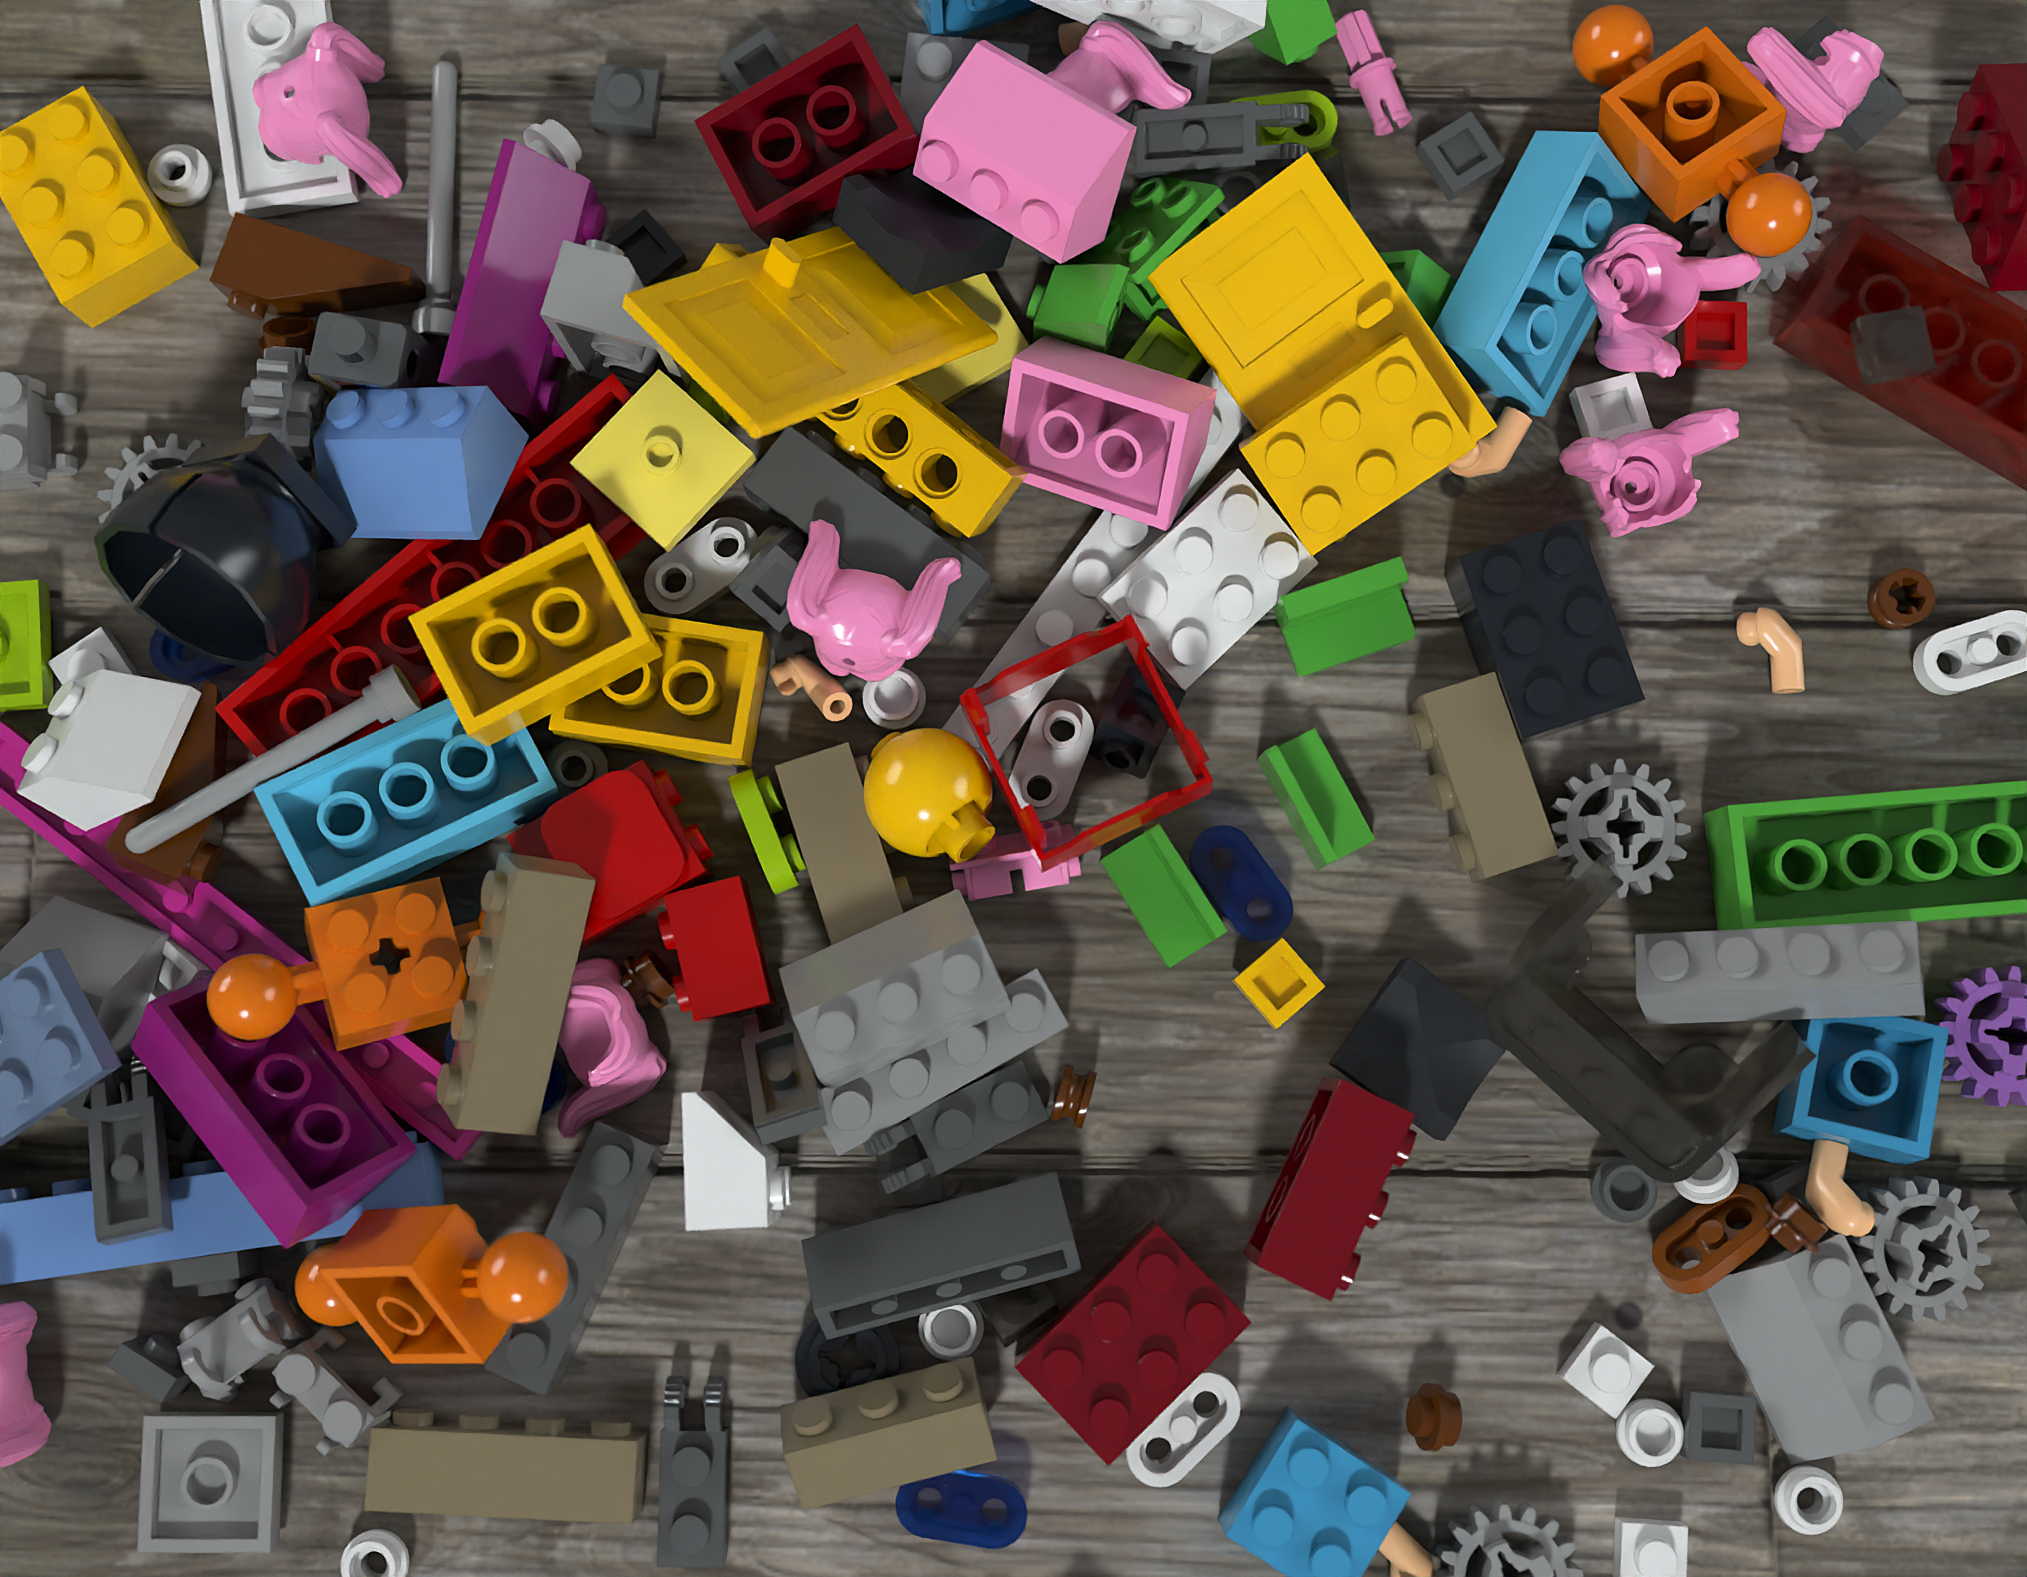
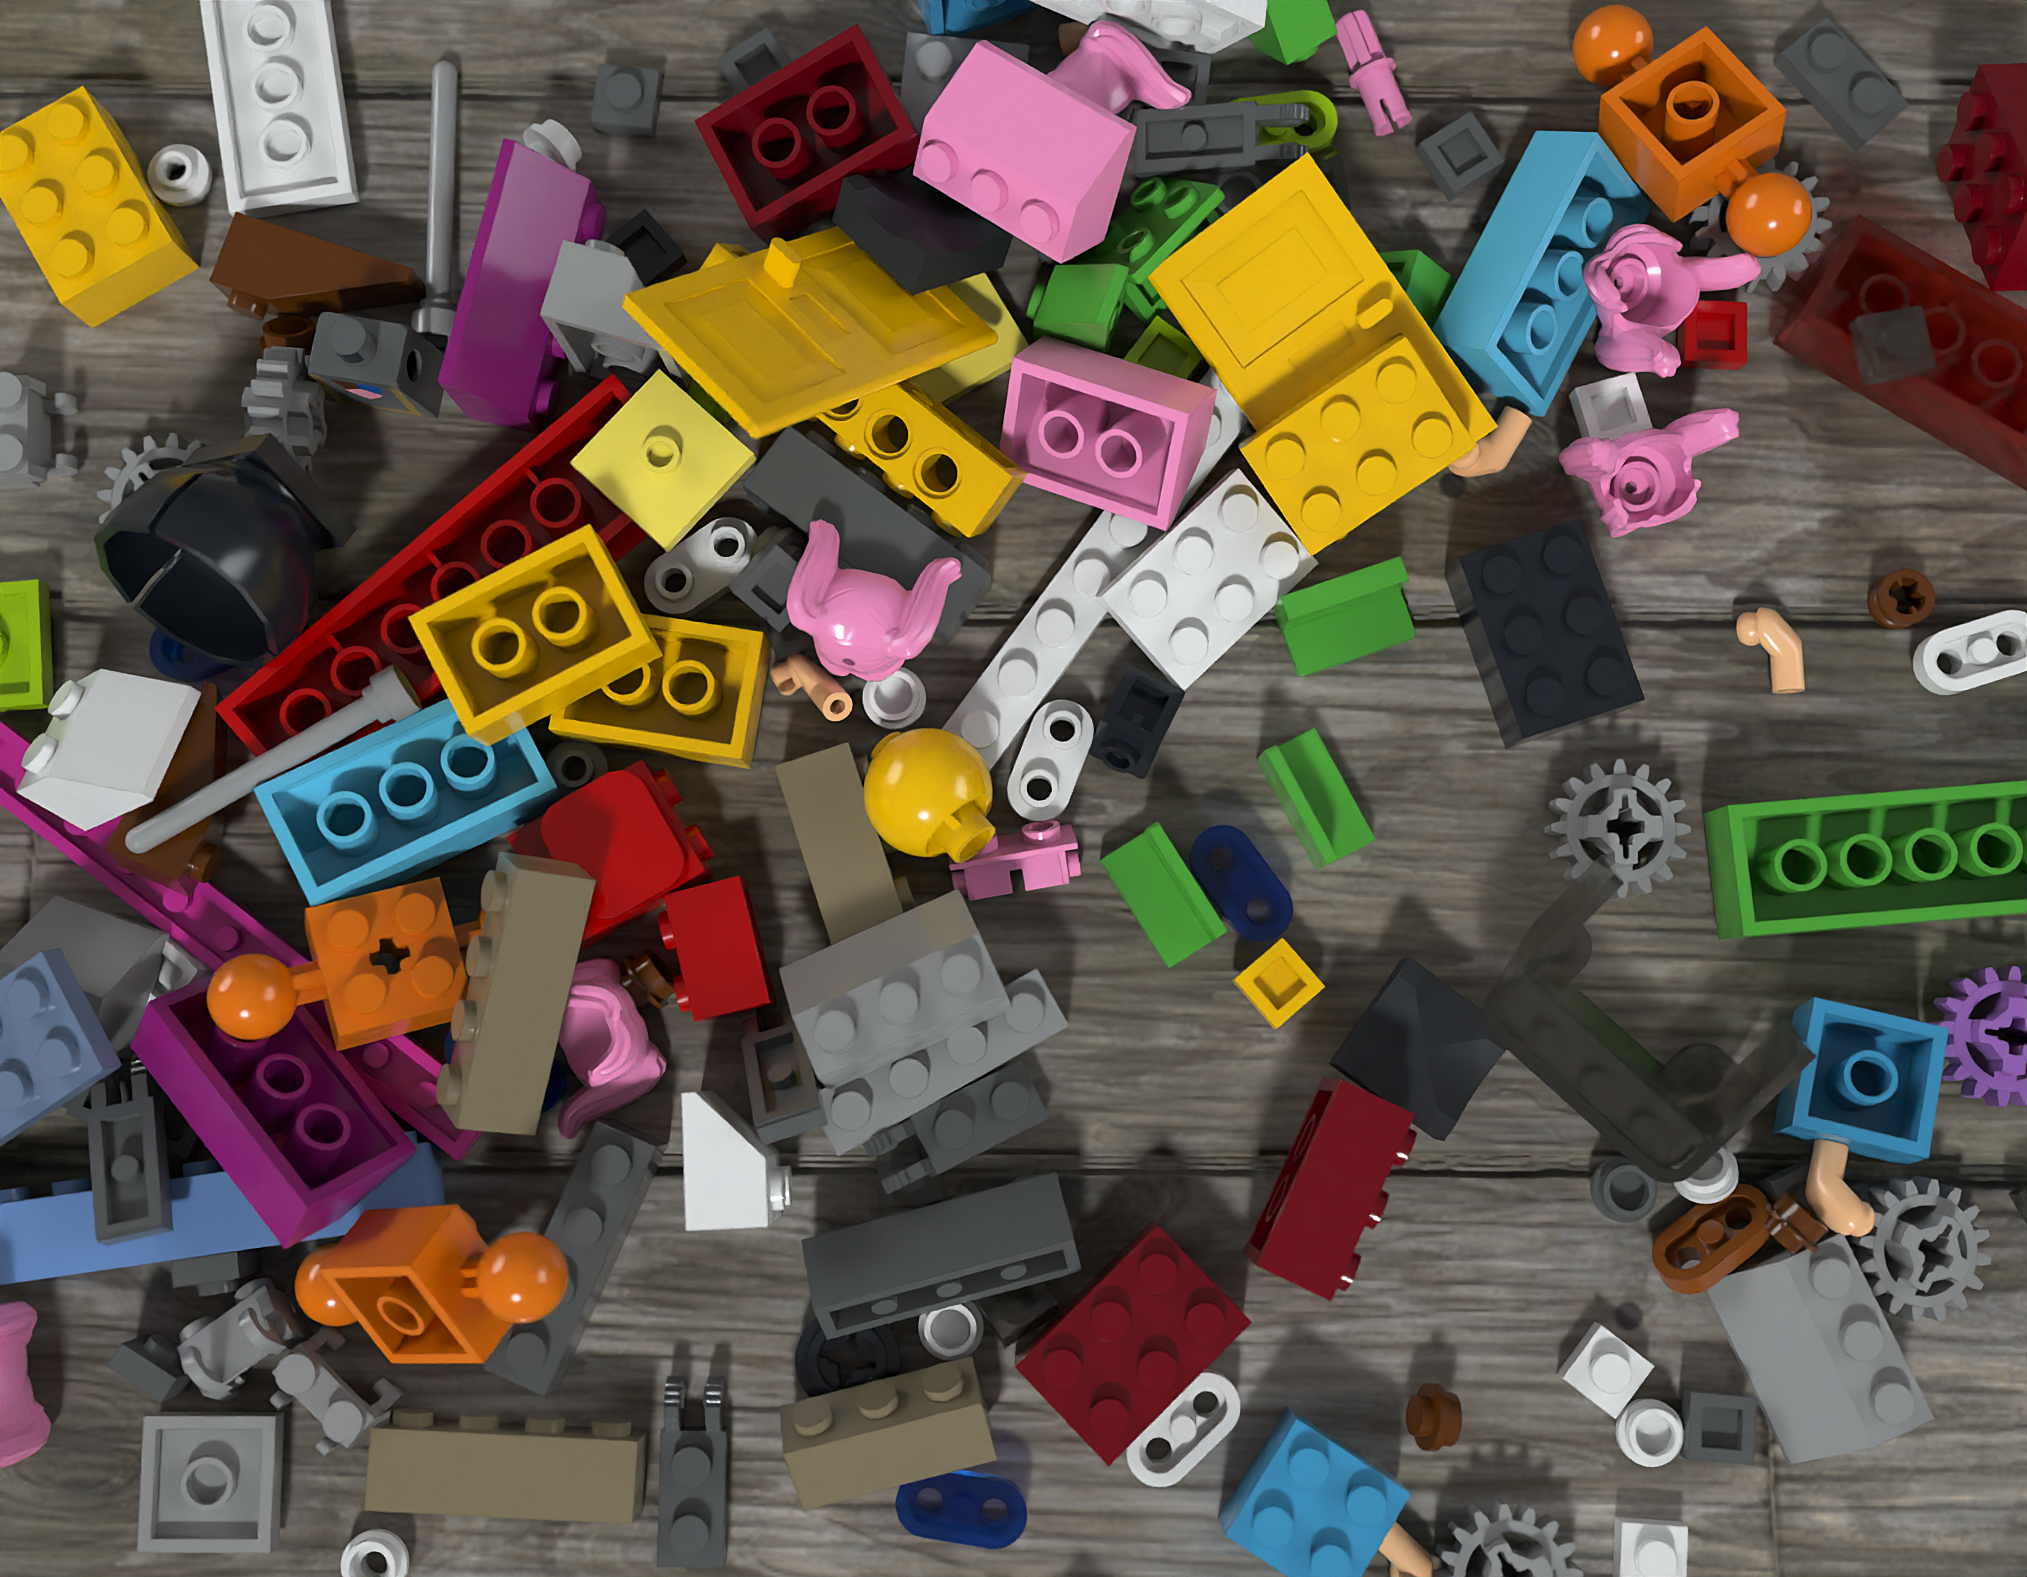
white plate [47,627,140,685] -> none
bright pink hair [252,21,403,198] -> none
medium blue slope [313,386,529,540] -> none
lime plate [728,768,807,895] -> none
red piece [959,614,1213,873] -> none
reddish brown bush [1050,1064,1097,1128] -> none
dark tan brick [1407,672,1559,883] -> none
light grey brick [1635,921,1925,1024] -> none
bright pink hair [1742,27,1884,153] -> none
white plate [1774,1465,1843,1535] -> none

